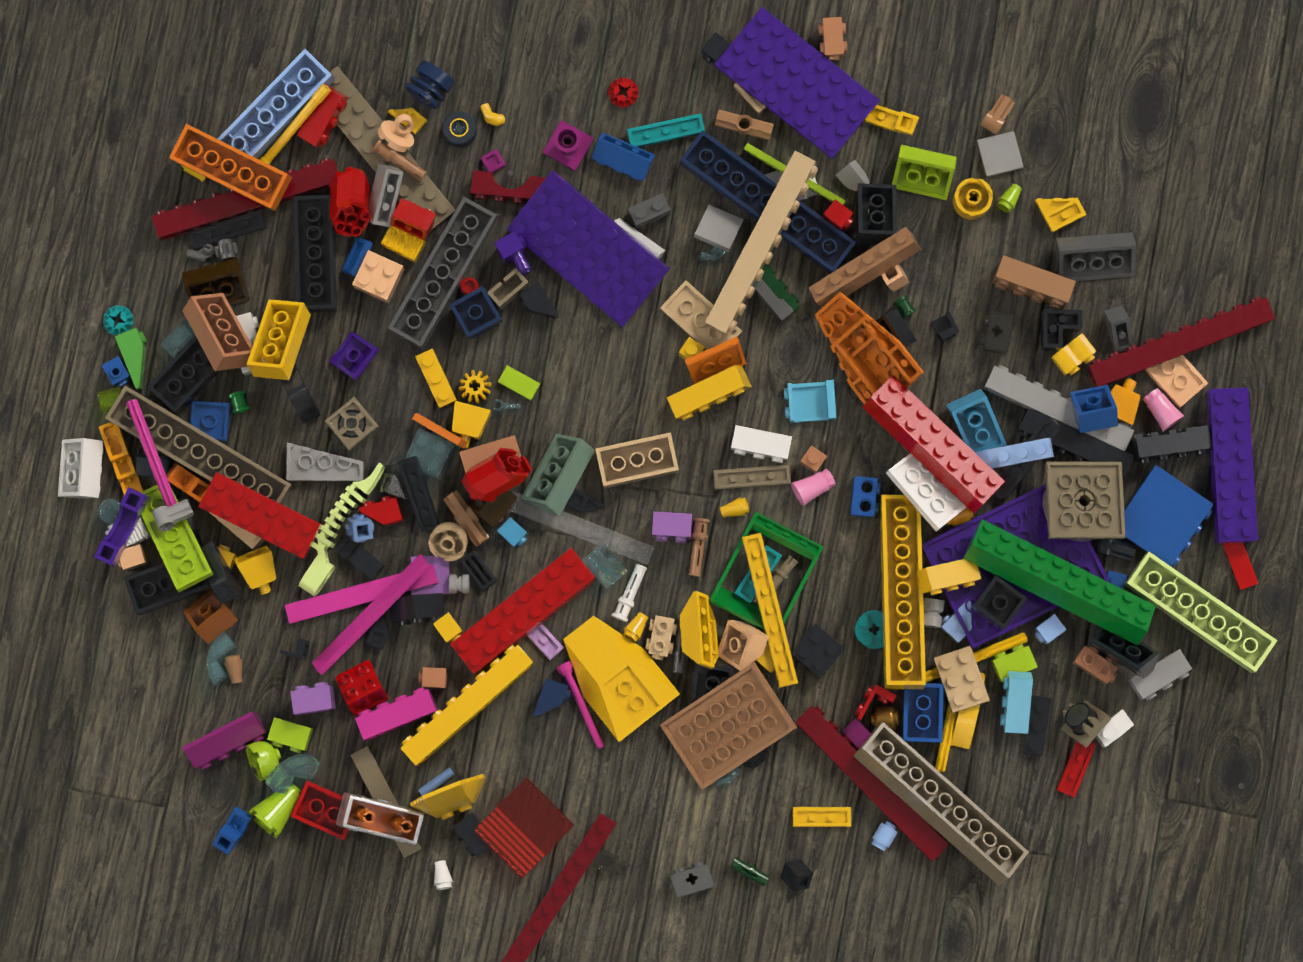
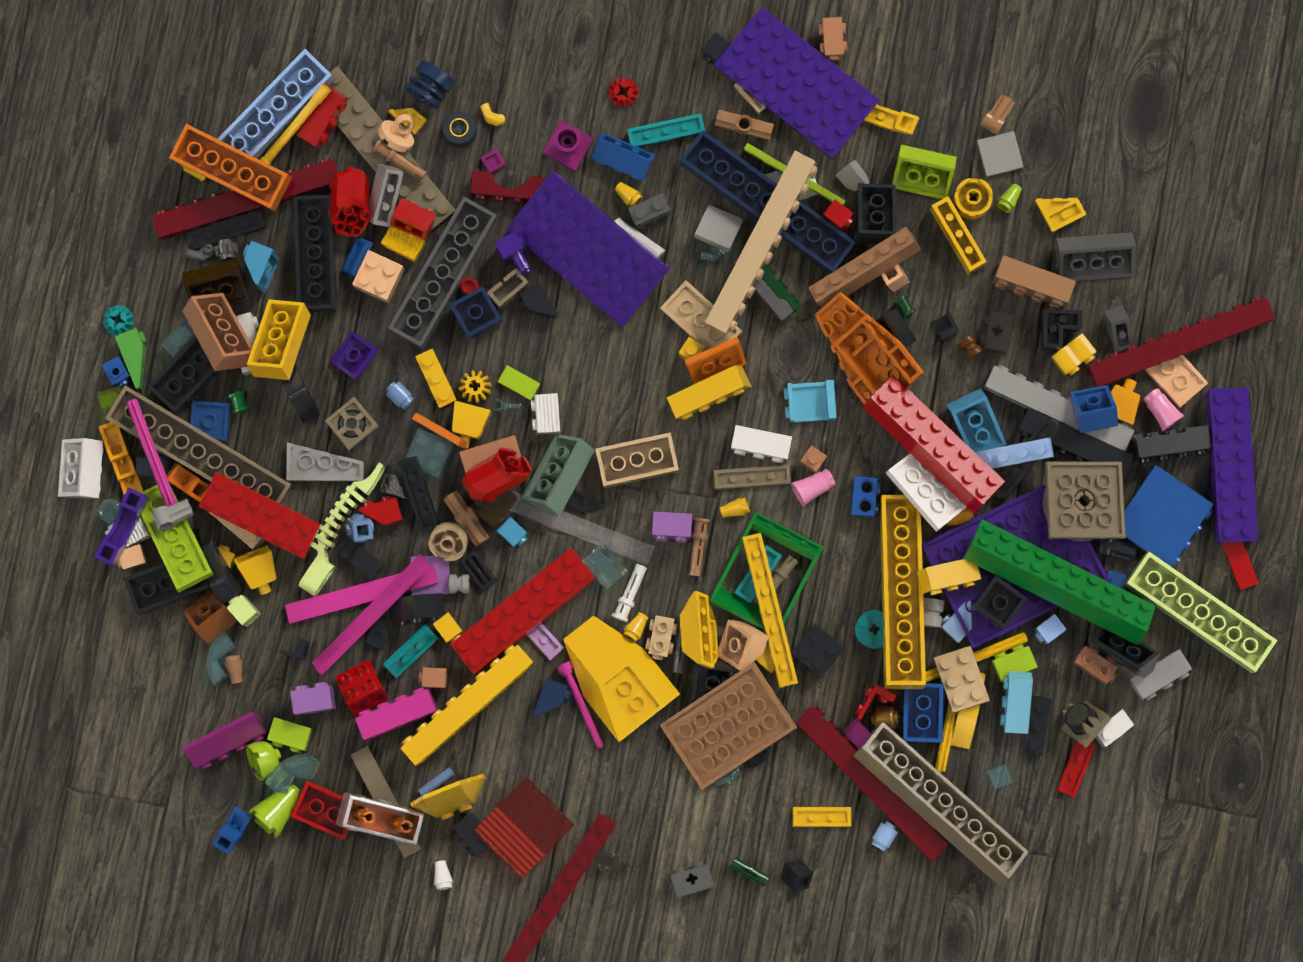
none -> yellowish green brick [227,595,262,627]
none -> dark azure slope [243,241,280,294]
none -> teal plate [383,625,439,678]
none -> medium blue brick [386,382,414,410]
none -> white brick [531,393,560,435]
none -> yellow cone [615,182,643,207]
none -> yellow brick [930,196,987,275]
none -> reddish brown wheel [957,335,984,361]
none -> clear light blue tile [987,764,1013,789]

